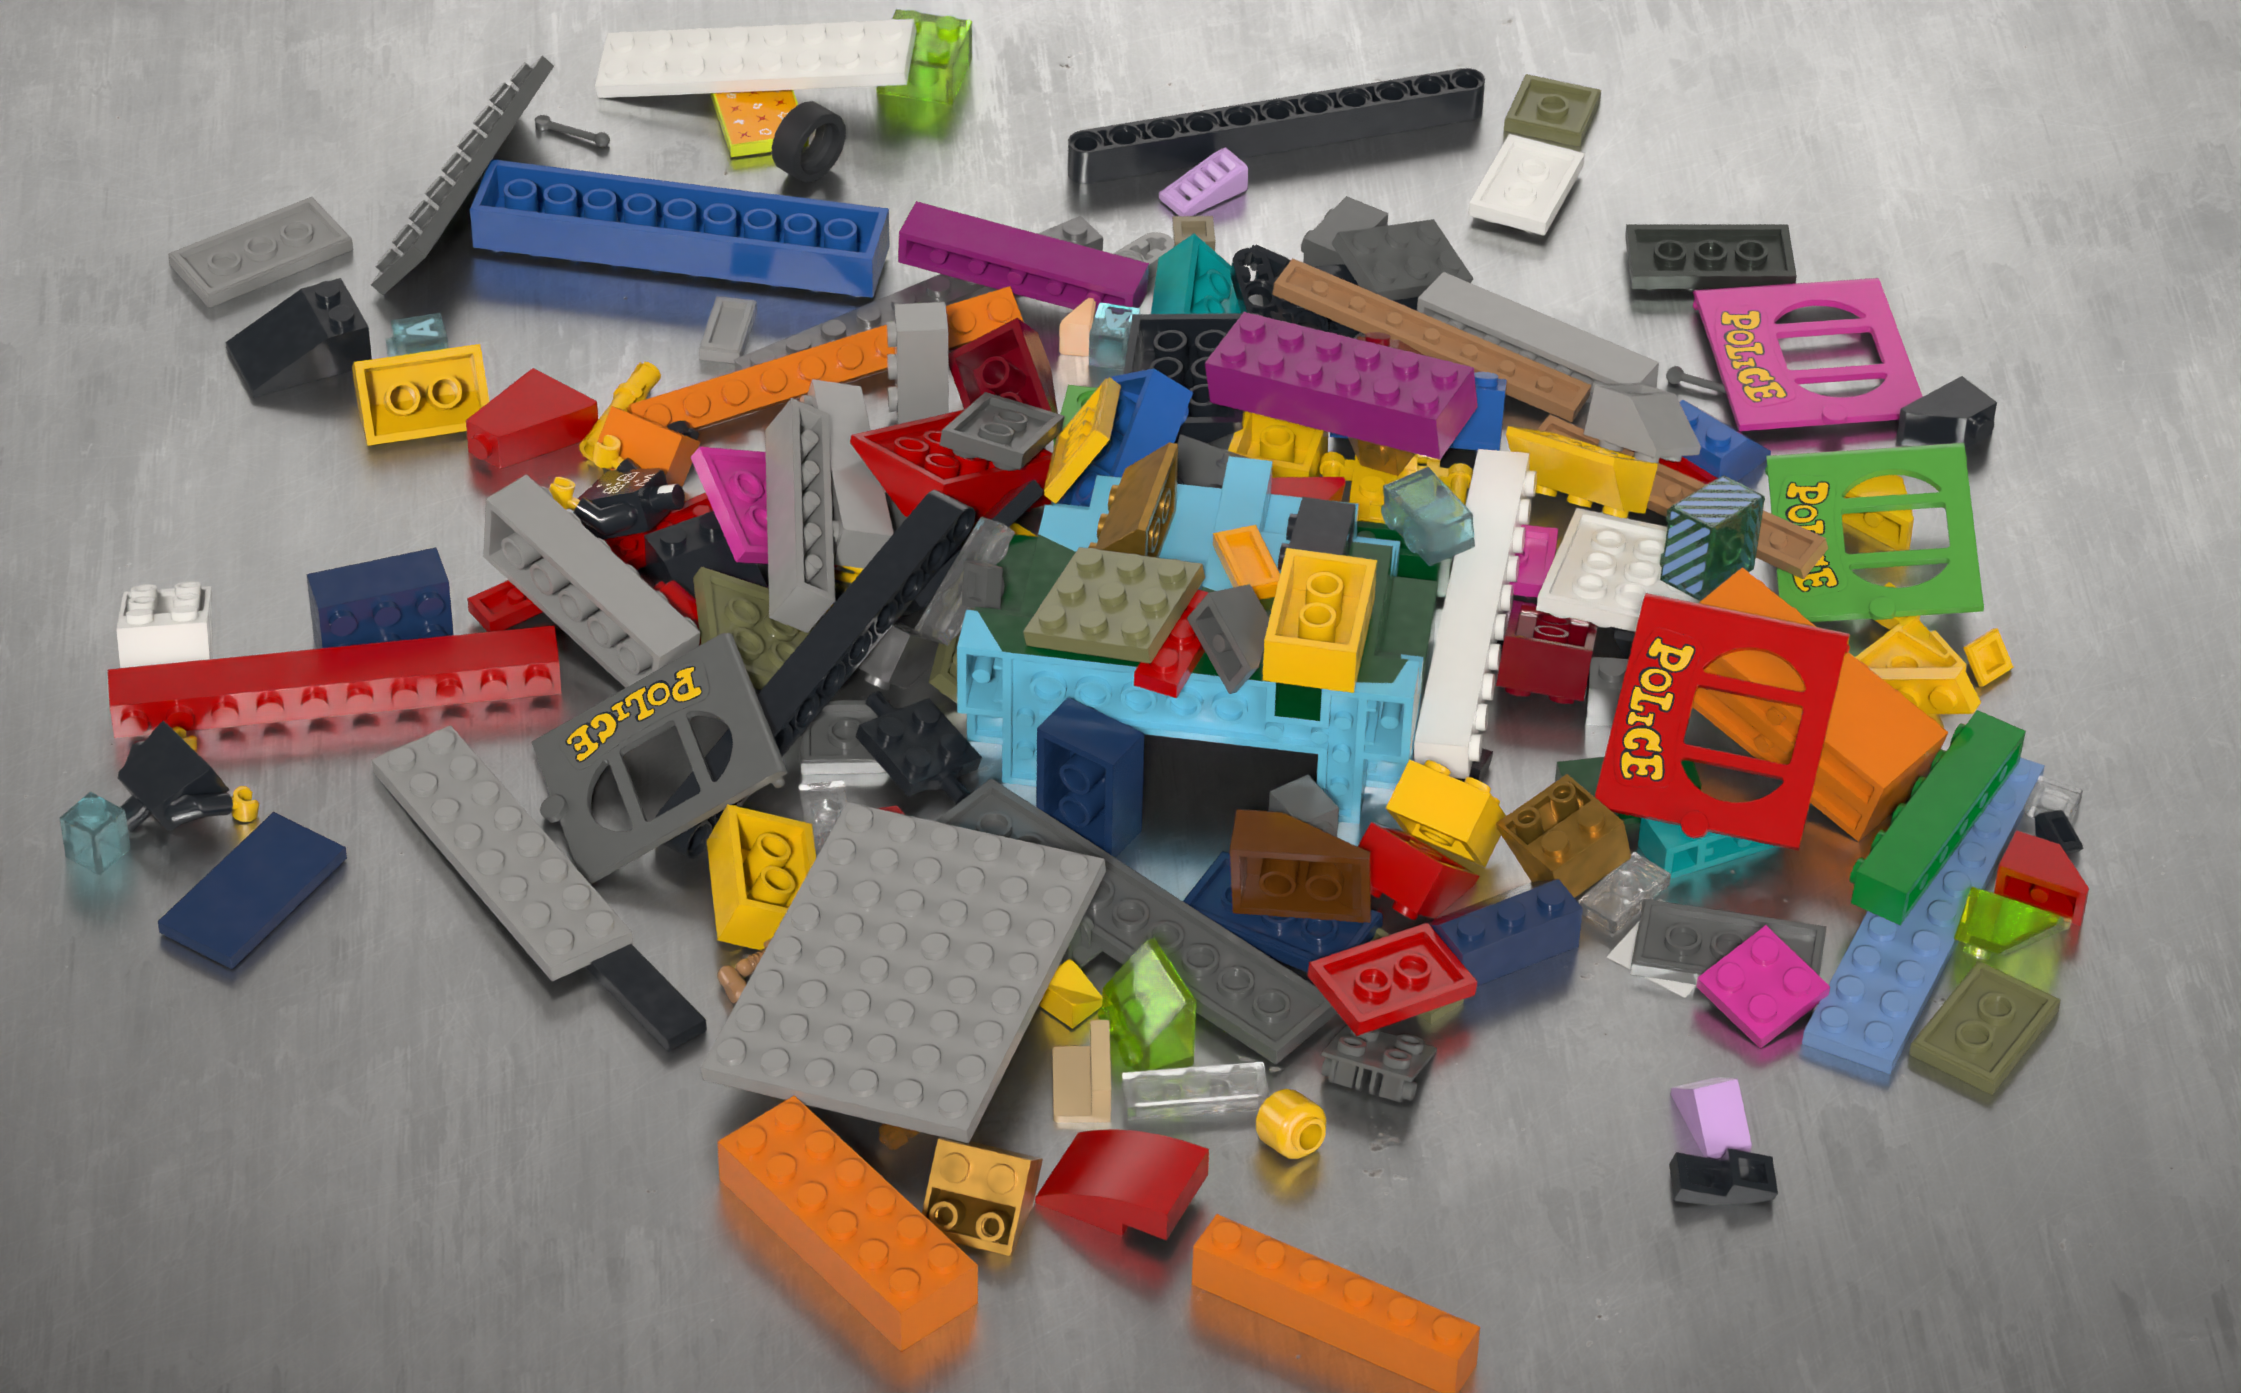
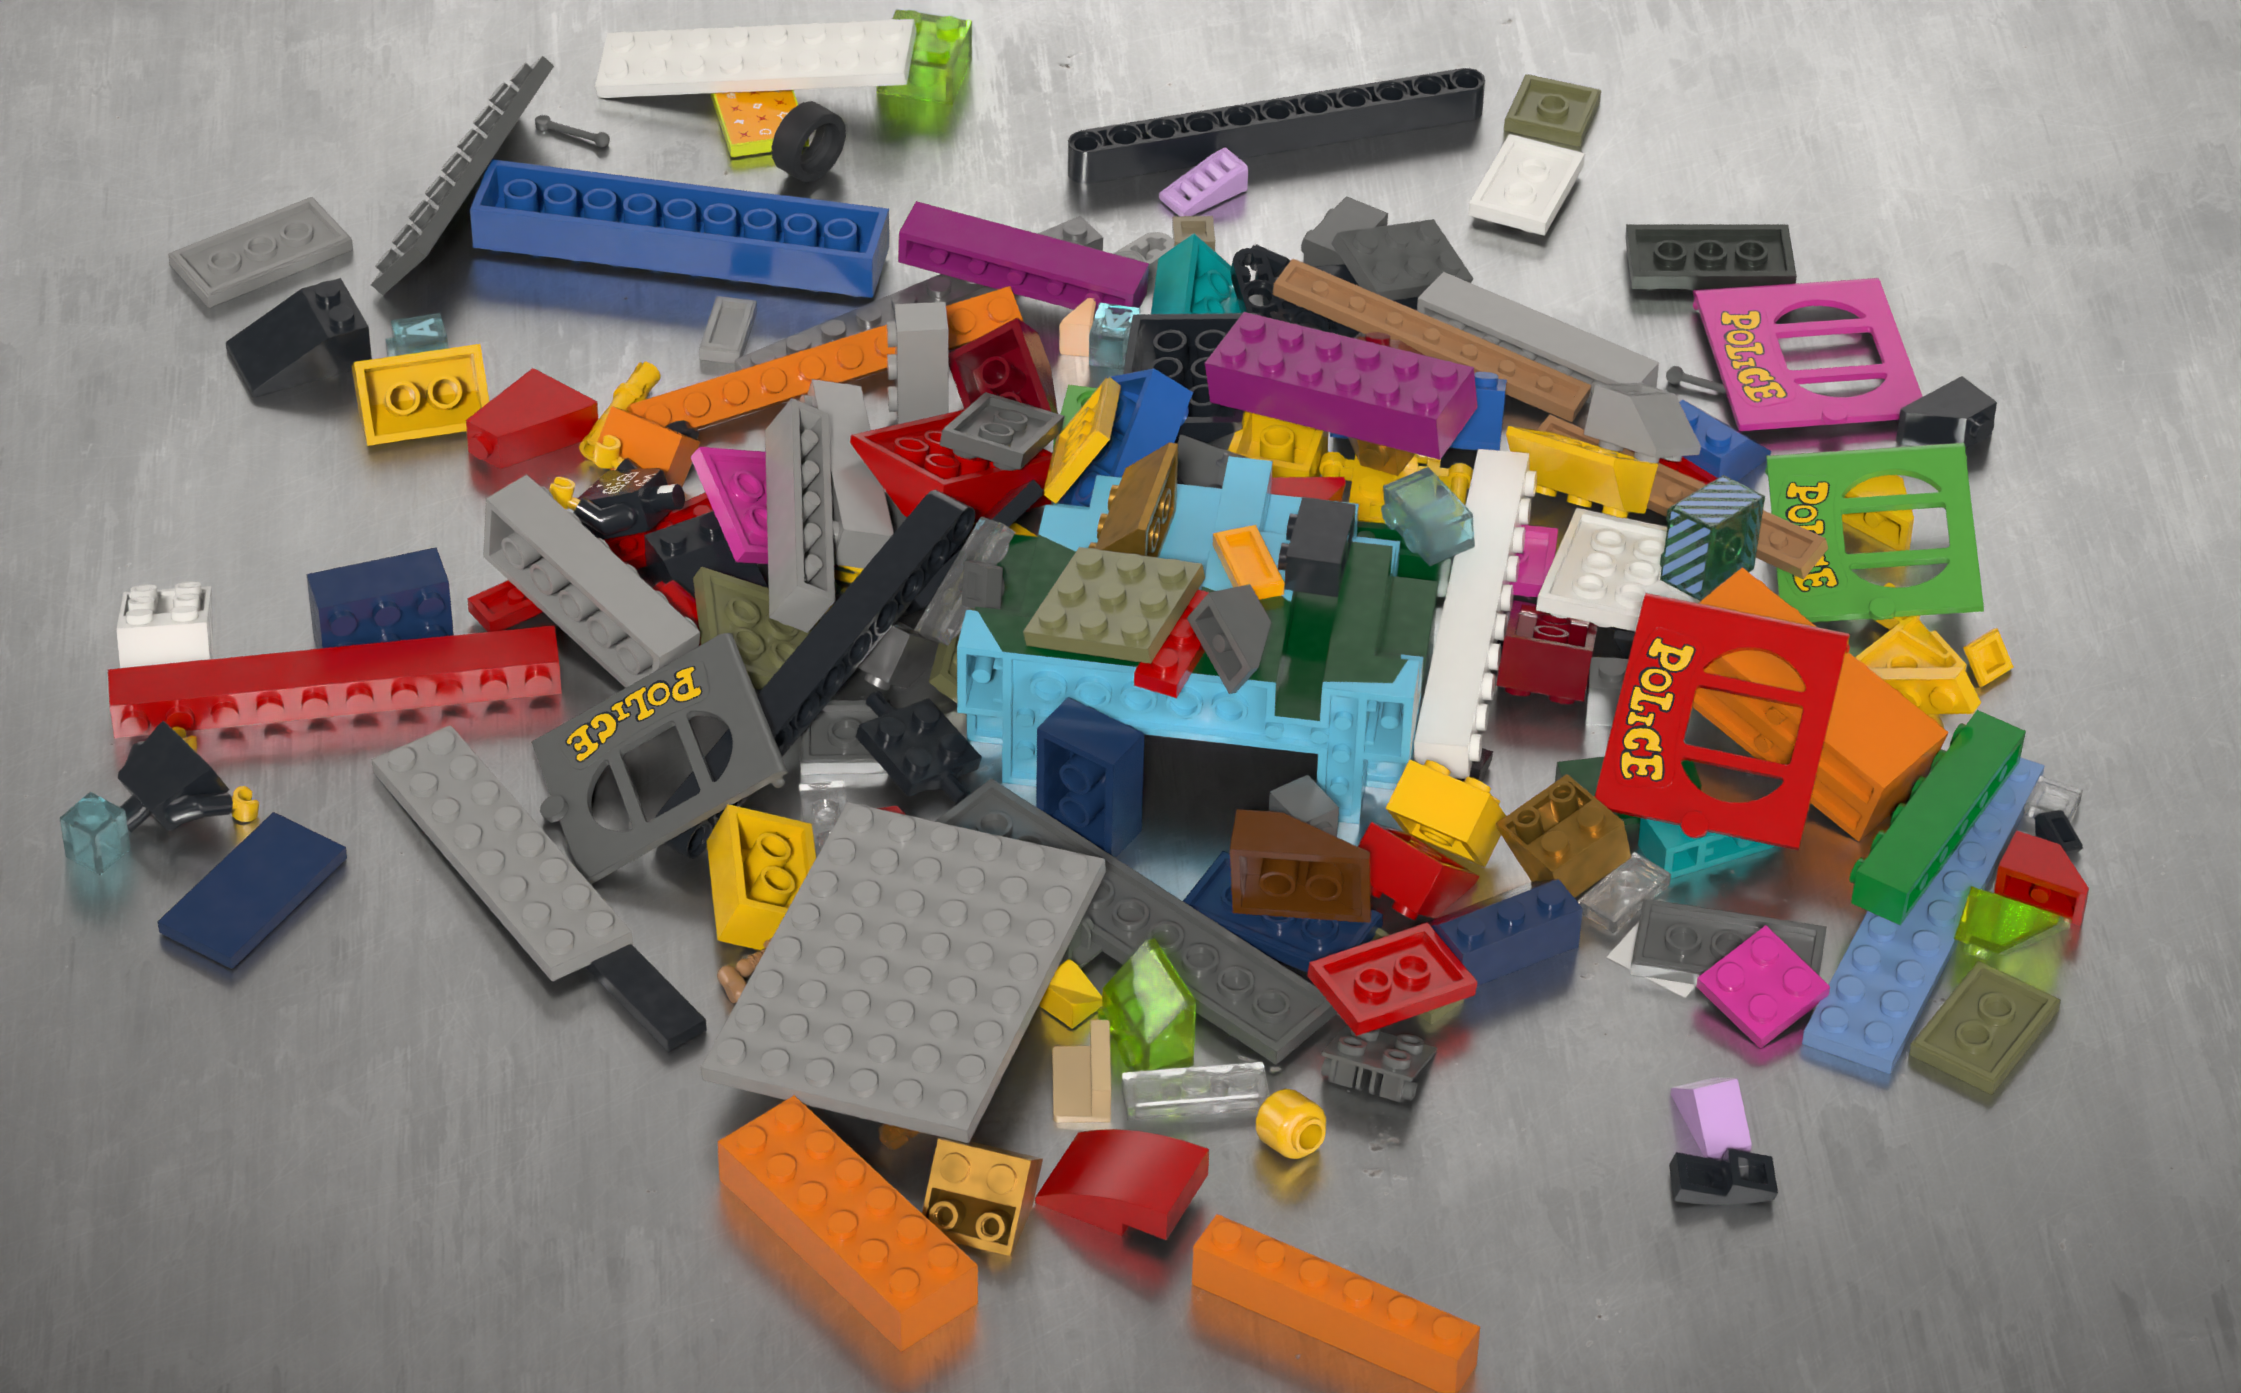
yellow brick [1262,548,1377,693] -> none

